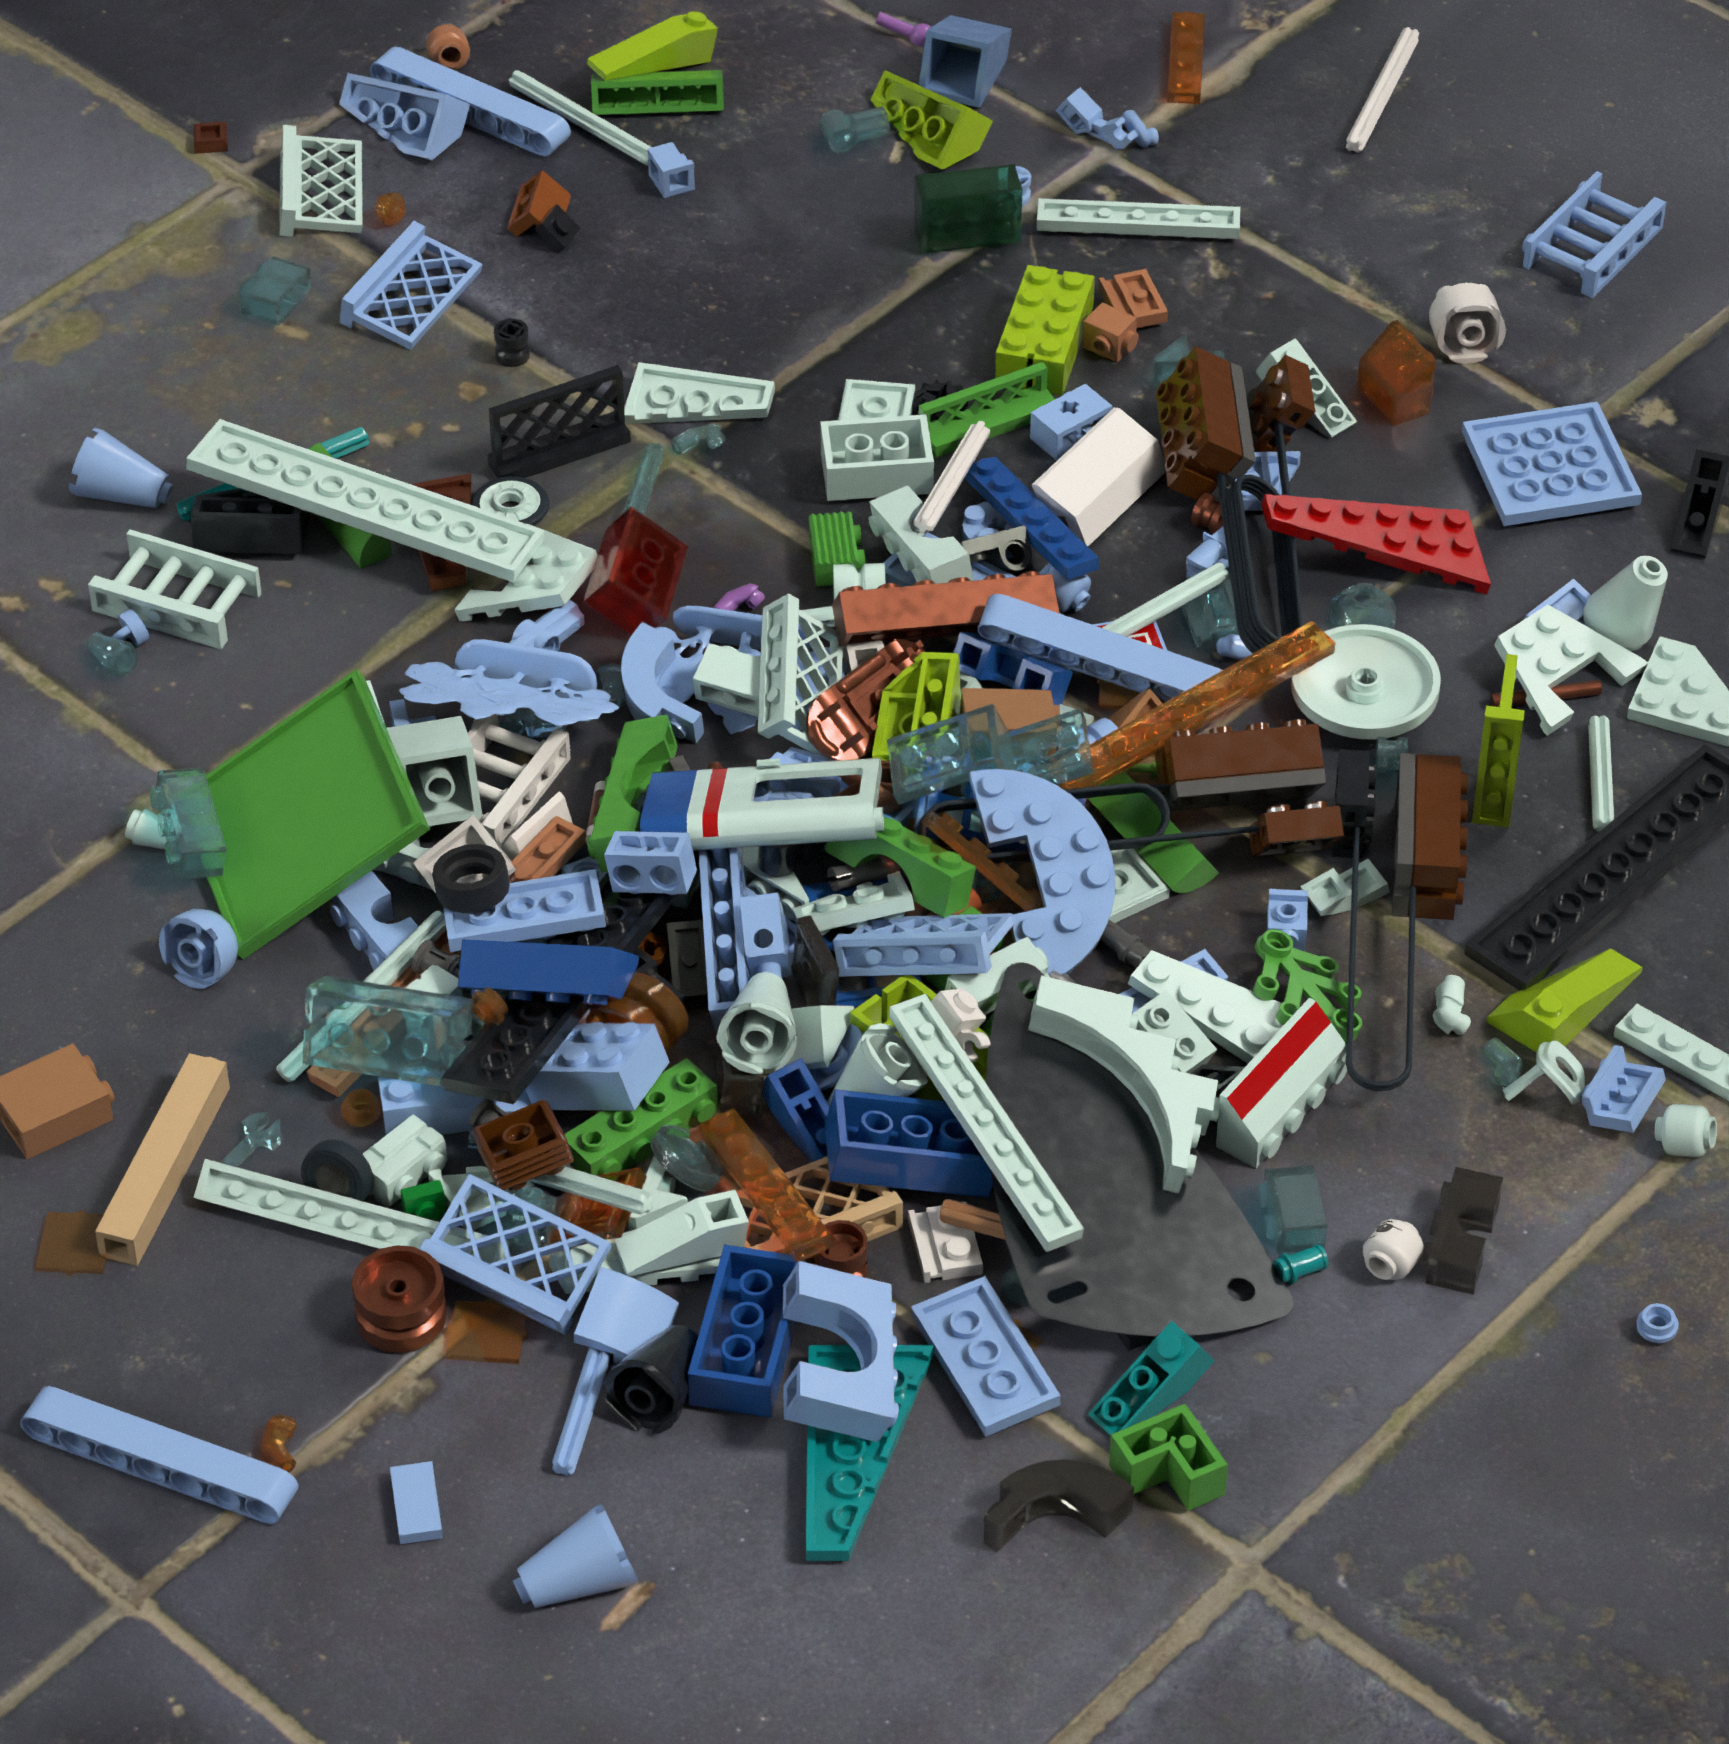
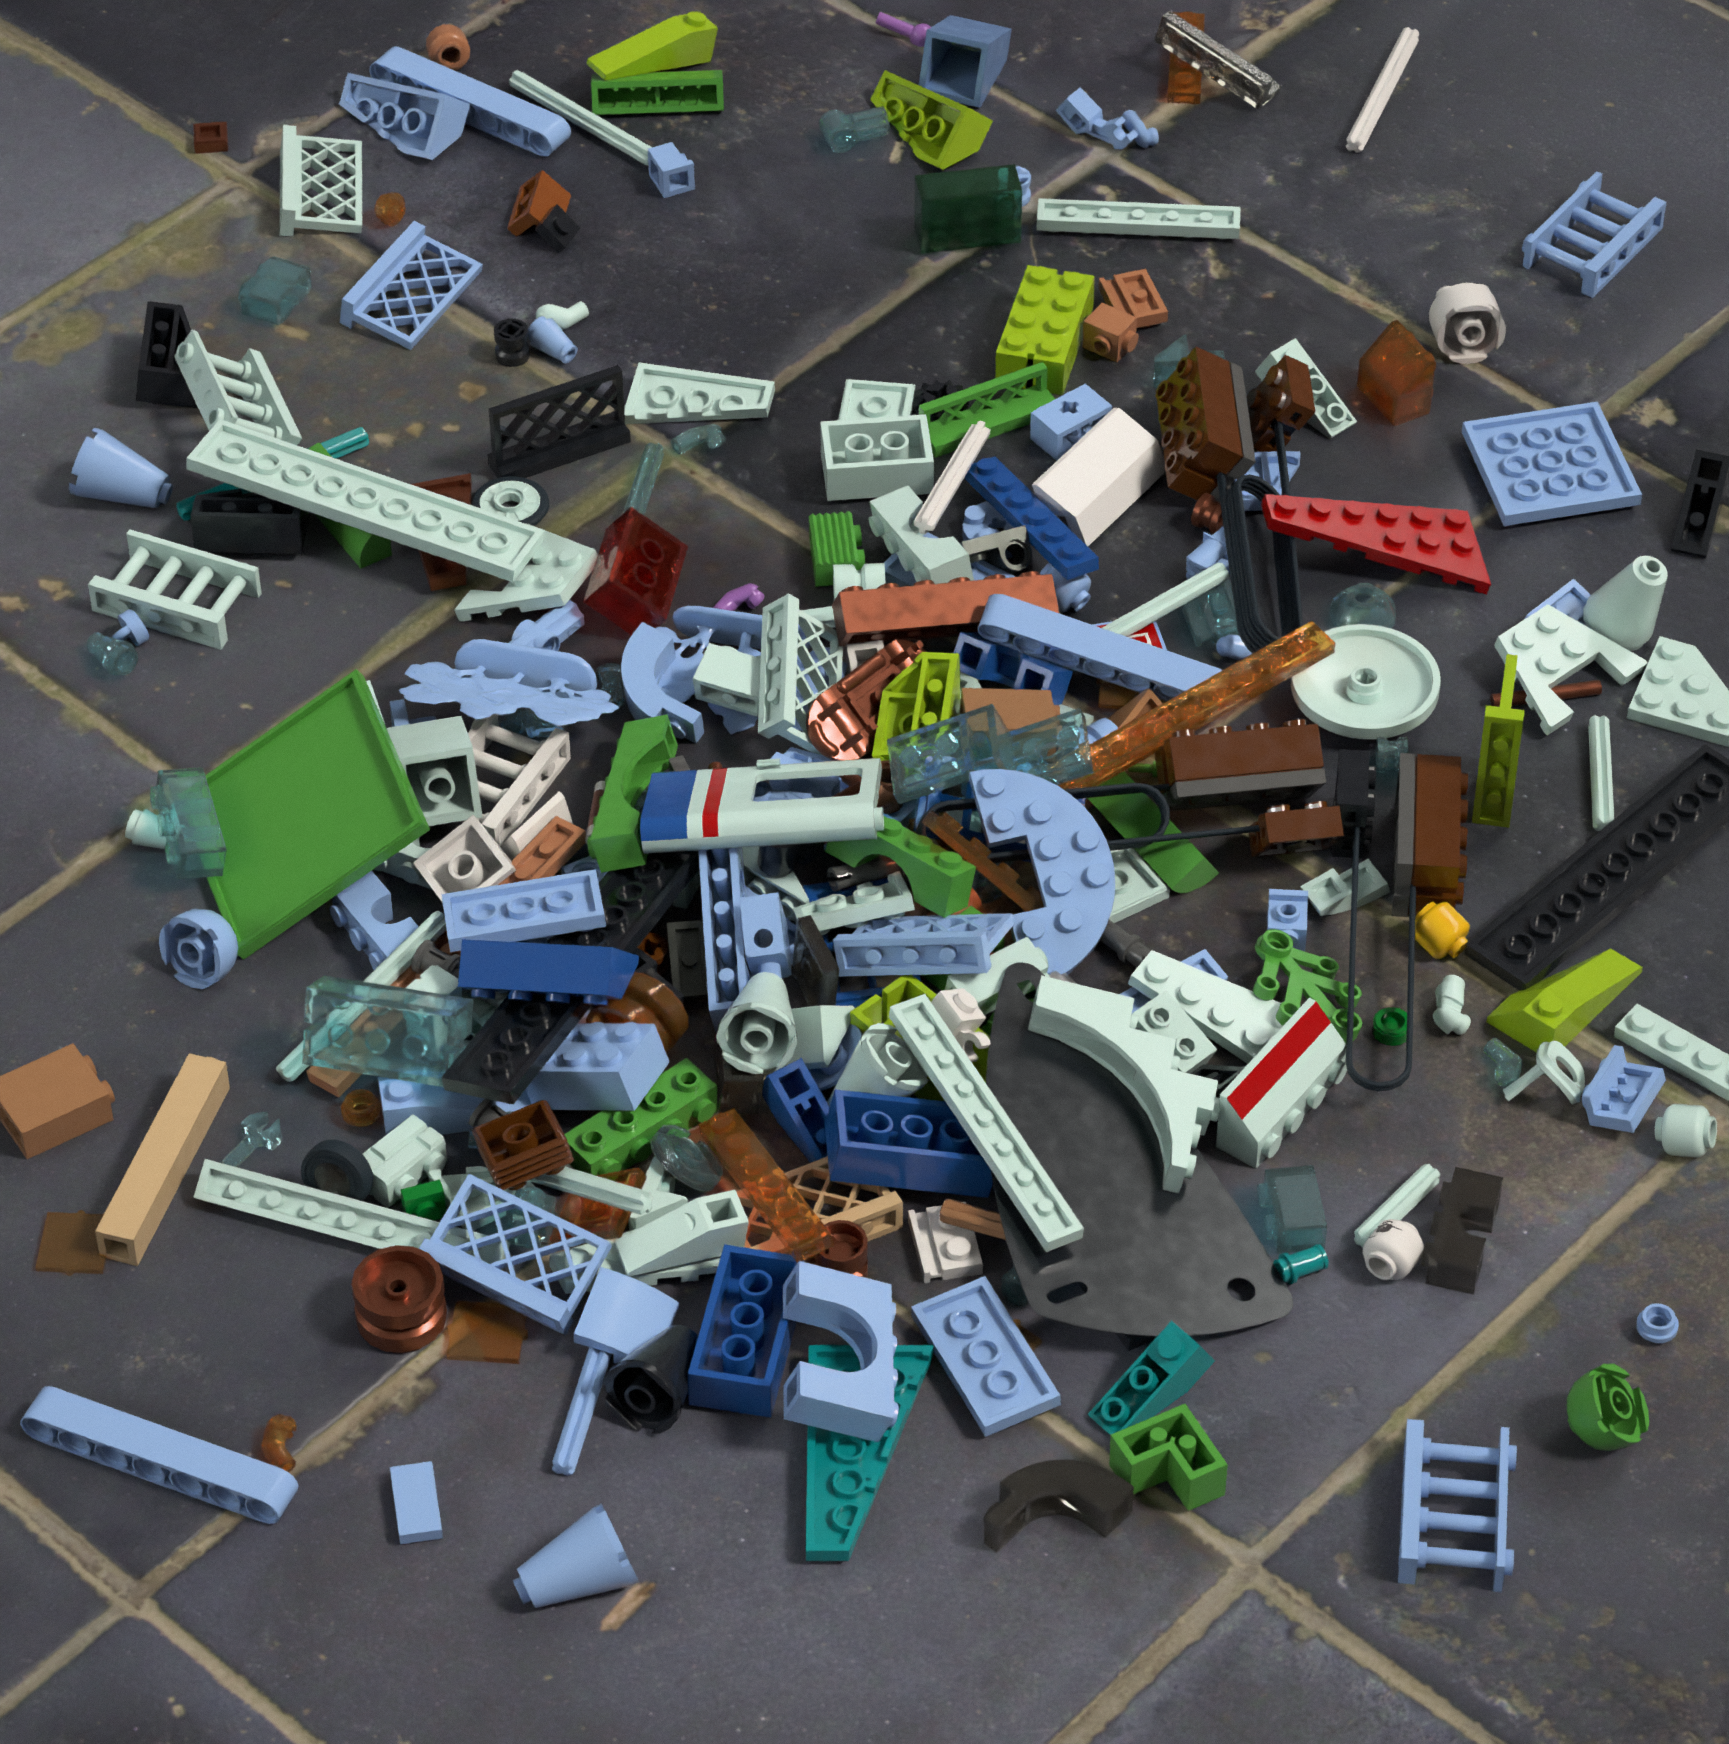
black tyre [432,844,510,914] -> none
clear orange plate [472,987,508,1025] -> none
light blue brick [604,831,697,895] -> none
none -> black wedge [136,301,198,408]
none -> light aqua fence [174,330,302,445]
none -> light blue cone [528,316,578,364]
none -> light aqua arm [536,301,589,330]
none -> clear smoke fence [1154,10,1282,109]
none -> light aqua axle [1354,1164,1440,1248]
none -> green tile [1372,1007,1407,1046]
none -> light blue fence [1398,1419,1517,1592]
none -> yellow head [1415,901,1470,959]
none -> bright green cylinder [1567,1364,1649,1451]

